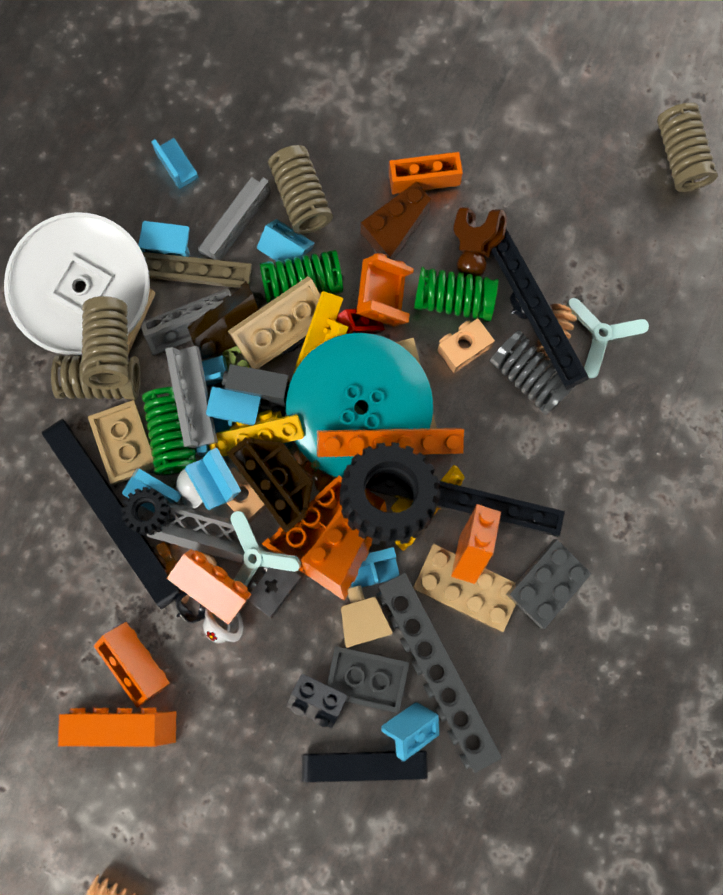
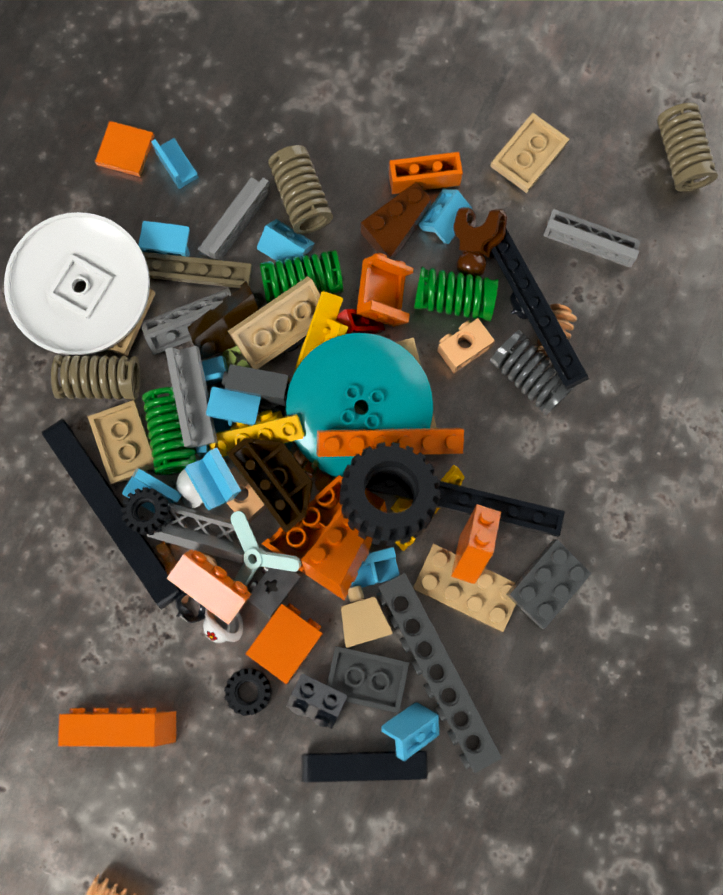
dark tan piece [82,296,128,390] -> none
orange brick [94,622,170,708] -> none
light aqua piece [567,298,649,379] -> none
none -> orange tile [95,121,154,177]
none -> black tyre [224,668,272,716]
none -> orange brick [245,603,323,684]
none -> medium azure panel [418,189,472,244]
none -> tan plate [490,113,569,193]
none -> light grey fence [543,209,641,268]

